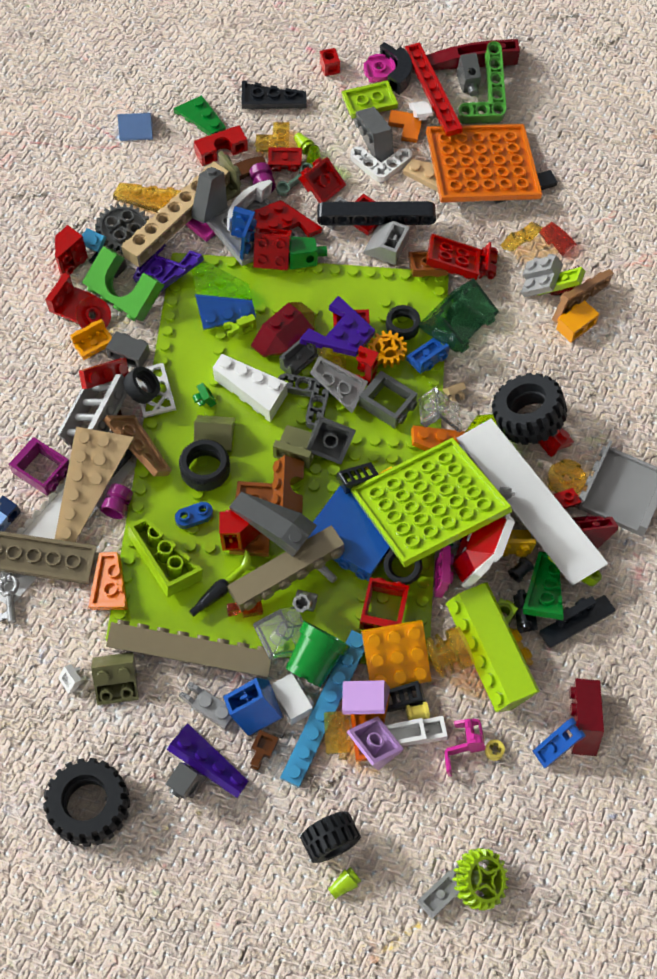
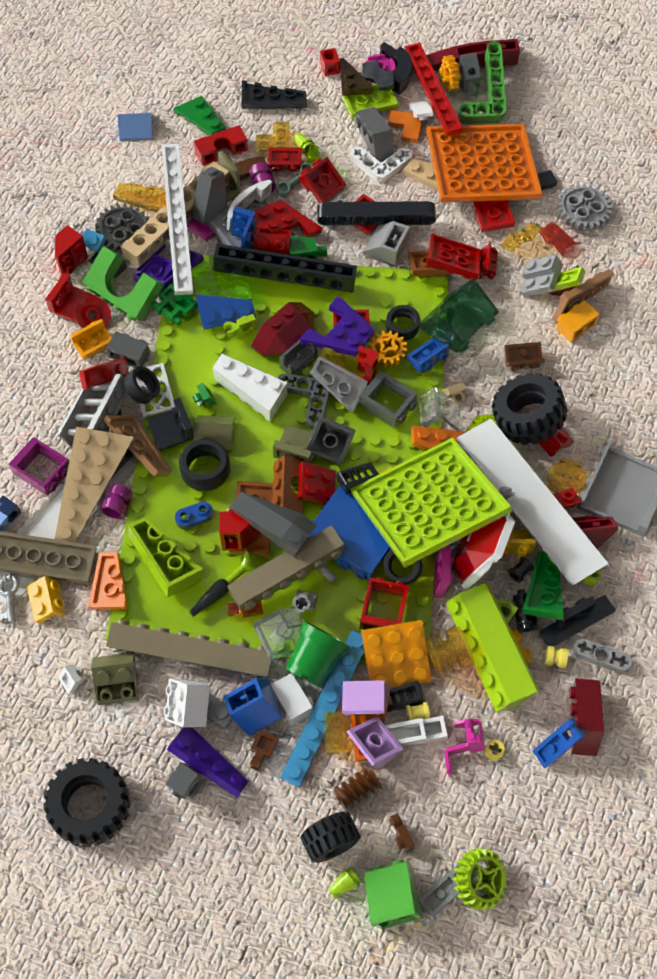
none -> yellow bracket [27,576,66,623]
none -> black bracket [147,398,194,451]
none -> green plate [151,284,198,325]
none -> white plate [162,144,193,295]
none -> white slope [164,678,210,727]
none -> black brick [213,244,357,293]
none -> red plate [298,461,336,506]
none -> reddish brown piece [334,767,382,811]
none -> dark brown wing [340,58,373,96]
none -> black tile [362,60,395,91]
none -> bright green slope [364,860,424,929]
none -> reddish brown plate [389,813,415,854]
none -> light orange gear [439,55,461,92]
none -> red plate [472,200,515,232]
none -> reddish brown bracket [504,342,545,370]
none -> light yellow wheel [544,646,569,669]
none -> light grey gear [556,183,613,232]
none -> light grey beam [573,639,632,673]

